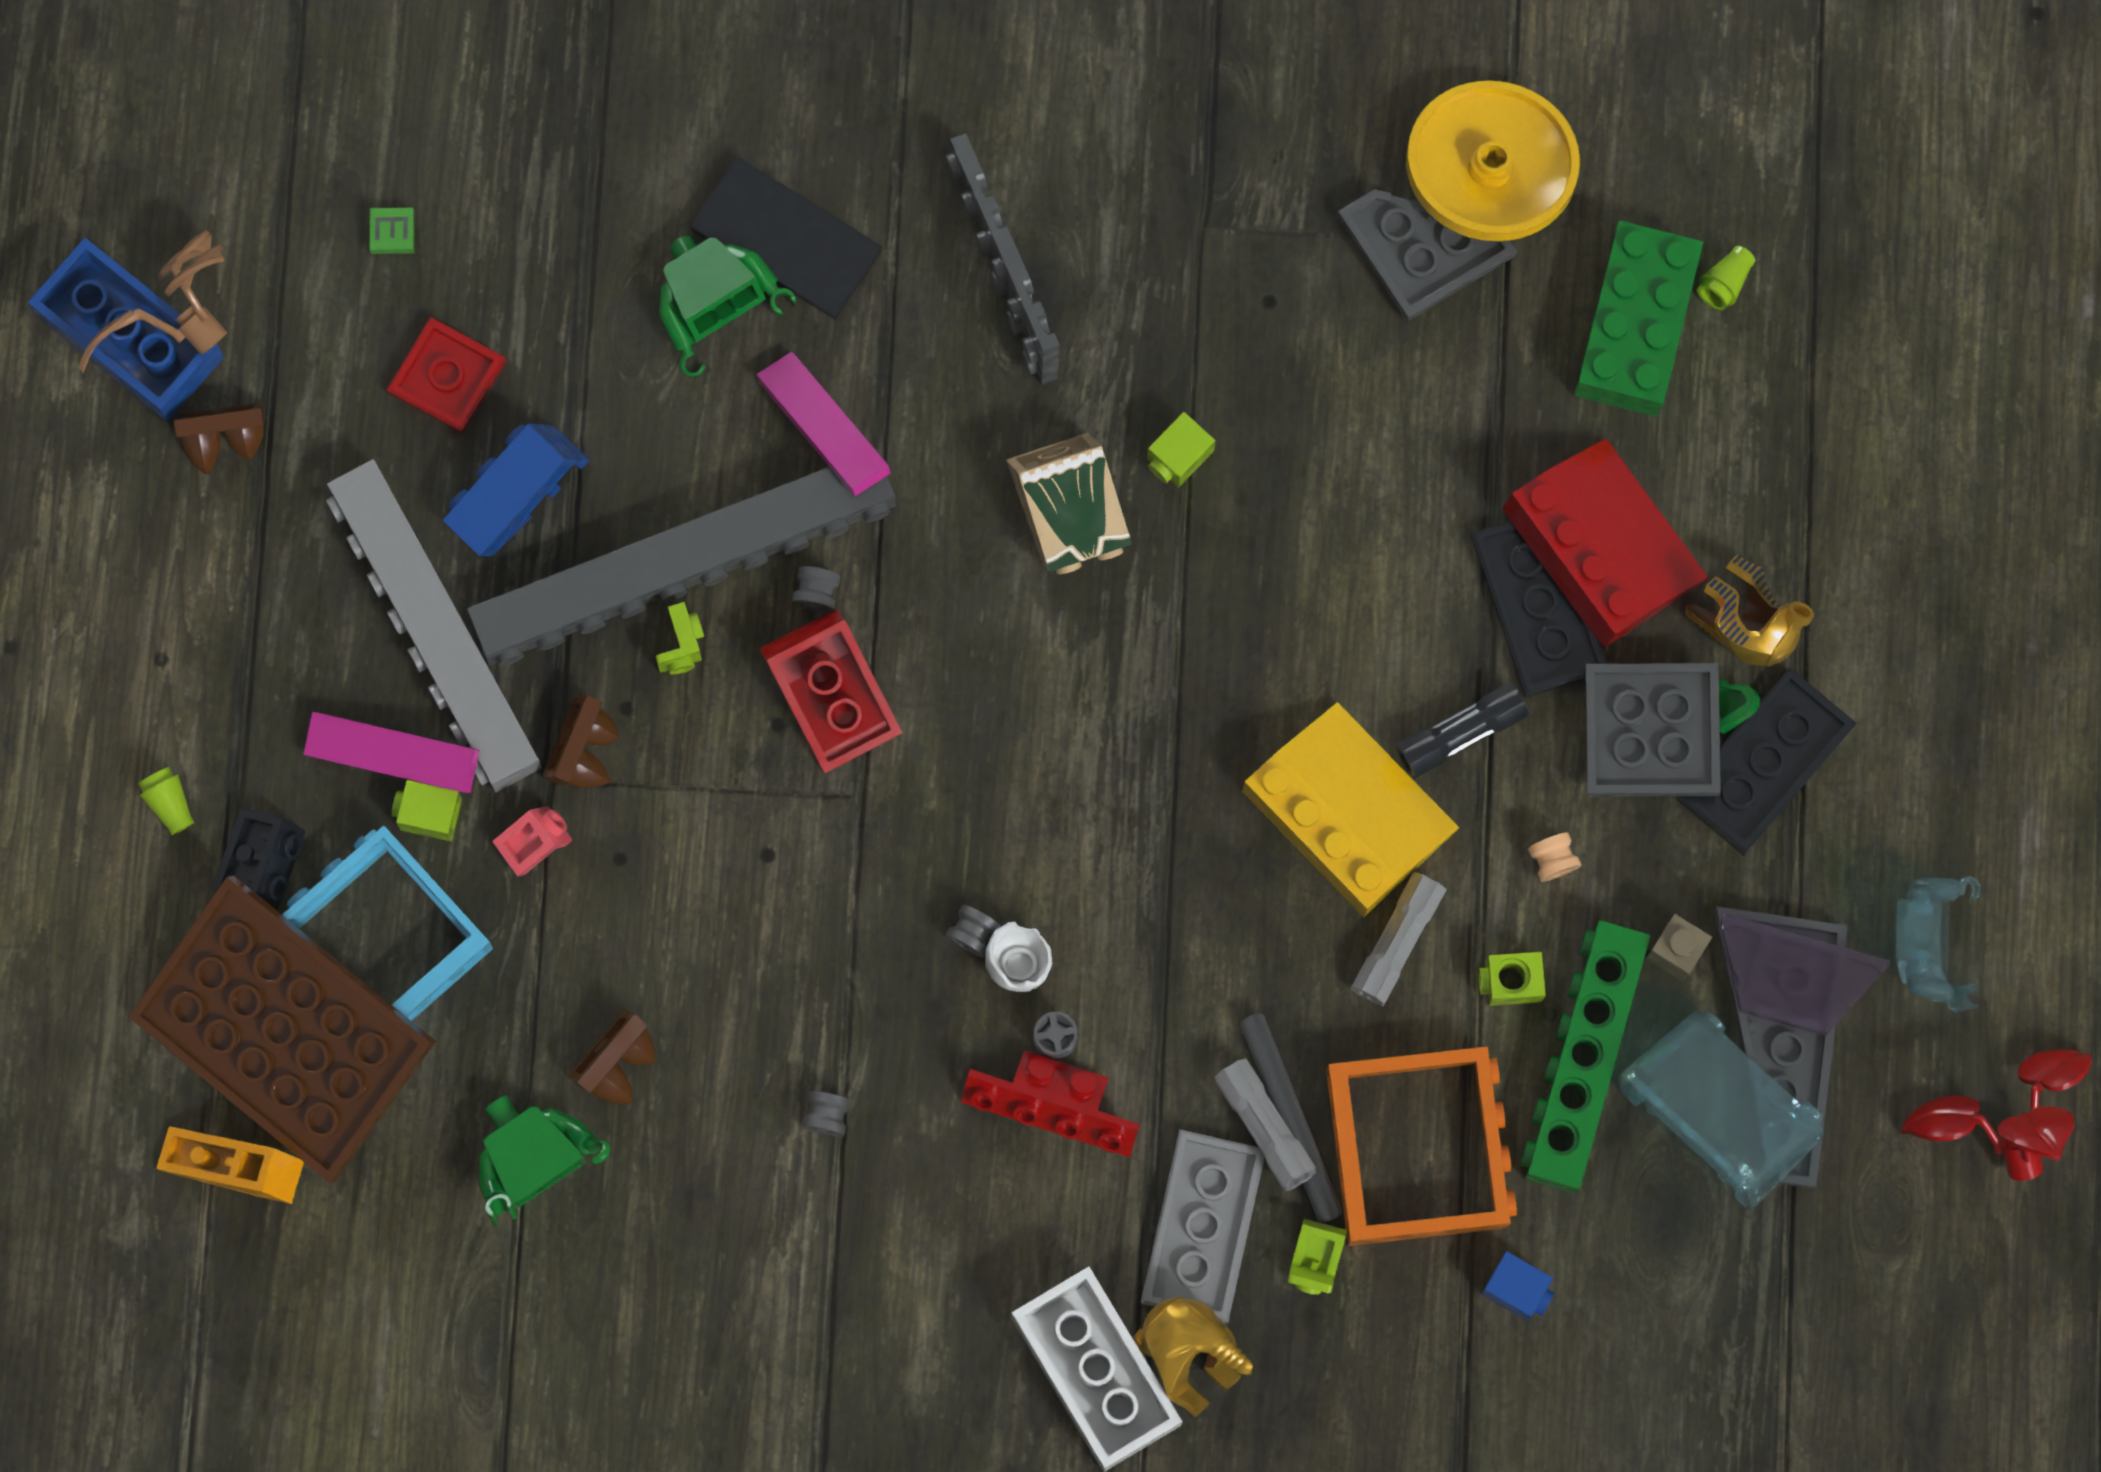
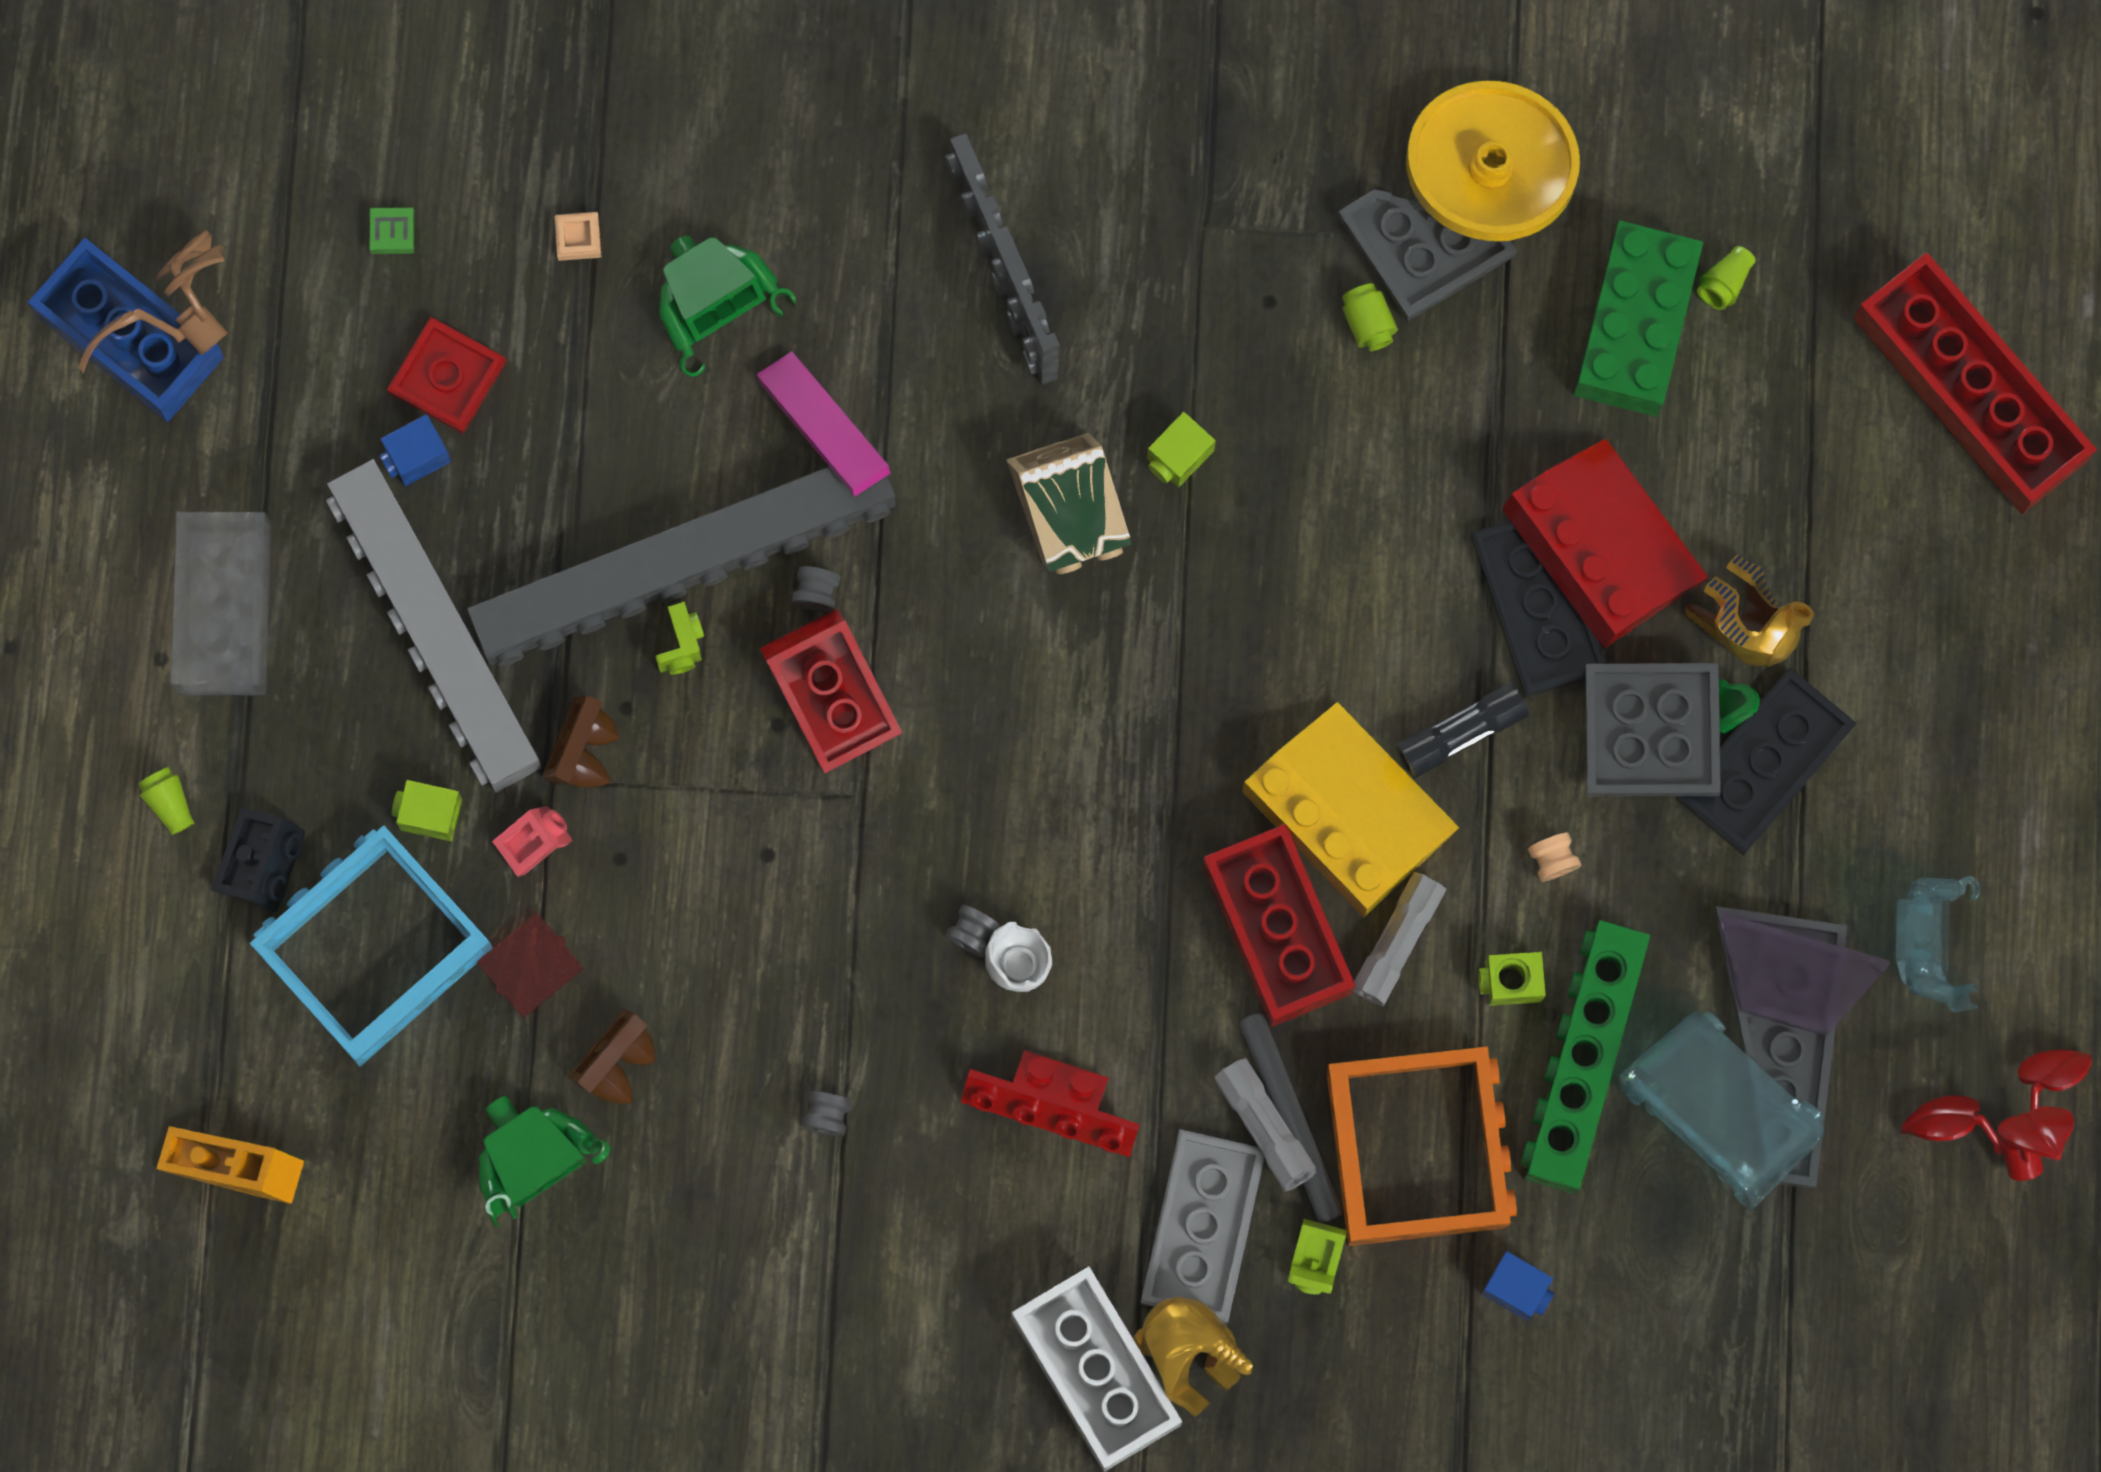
reddish brown plate [129,876,436,1183] -> none
reddish brown tile [174,402,266,474] -> none
dark pink tile [303,712,480,793] -> none
blue wedge [443,423,591,556] -> none
black tile [690,157,882,320] -> none
flat silver wheel [1033,1012,1078,1060] -> none
dark tan brick [1646,914,1712,982] -> none
none -> clear brick [171,512,271,695]
none -> blue brick [379,414,451,486]
none -> clear red piece [477,913,584,1018]
none -> light nougat tile [555,212,601,261]
none -> red brick [1202,824,1355,1027]
none -> lime brick [1342,283,1398,351]
none -> red brick [1853,252,2097,515]

